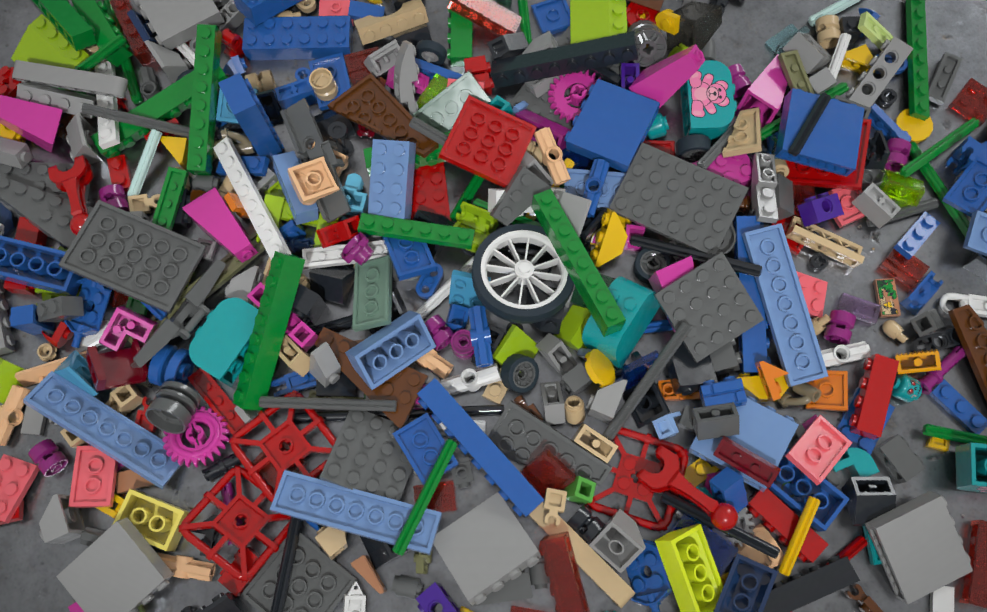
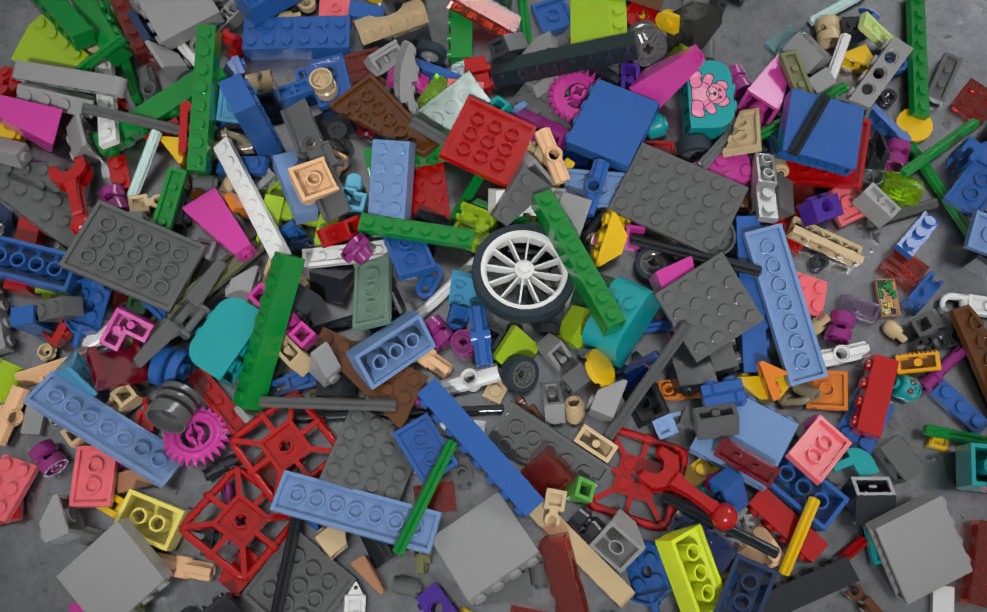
none -> red plate [178,101,191,156]

